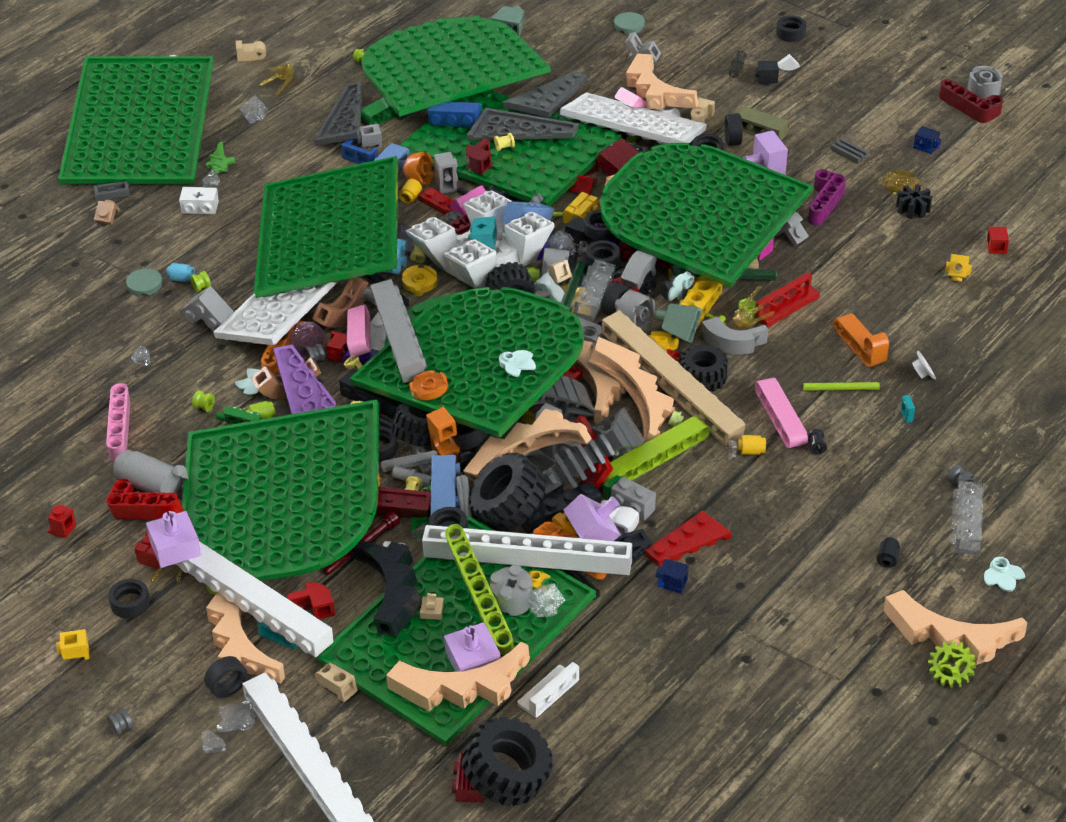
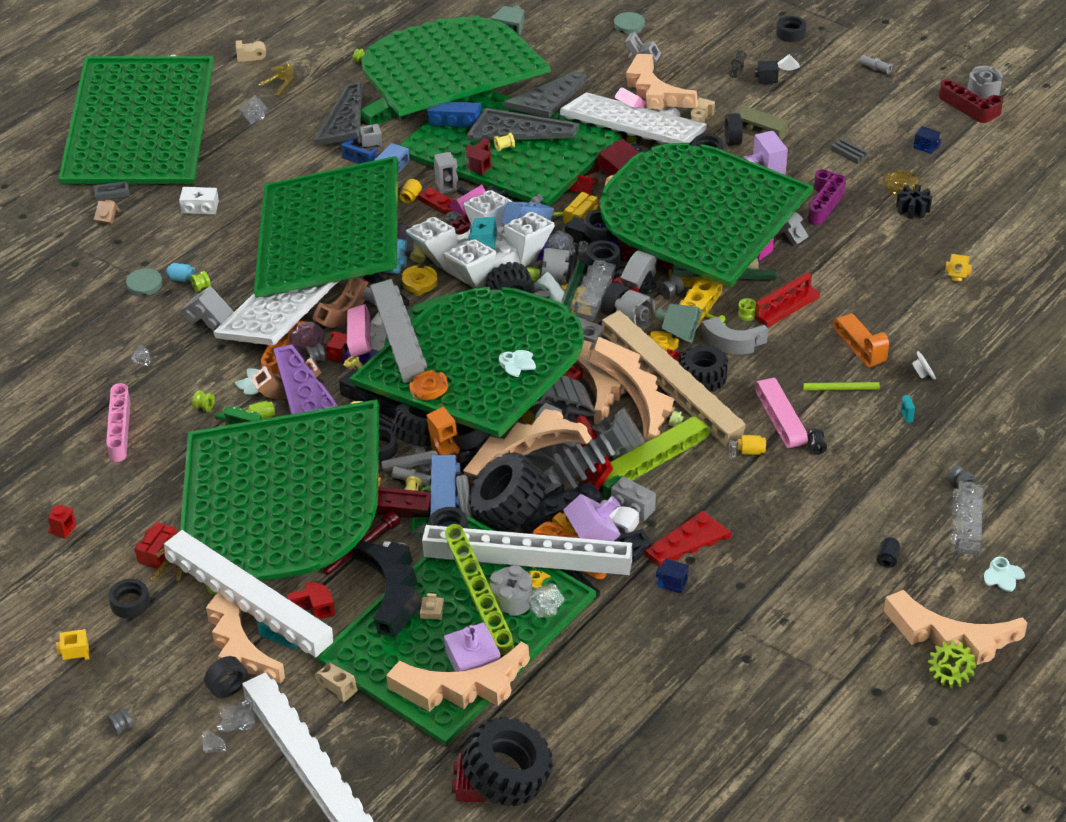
red beam [106,478,184,520] -> none
light grey piece [113,450,189,494] -> none
lavender brick [146,511,201,568] -> none
clear tile [202,170,220,188] -> none
bright green piece [206,141,236,174] -> none
orange cylinder [403,152,434,186] -> none
white panel [518,662,579,718] -> none
tan tile [548,259,572,283] -> none
light aqua plate [668,272,694,302] -> none
clear yellow plant [732,286,775,329] -> none
red brick [986,227,1009,254] -> none
none -> light grey pin [860,55,892,74]

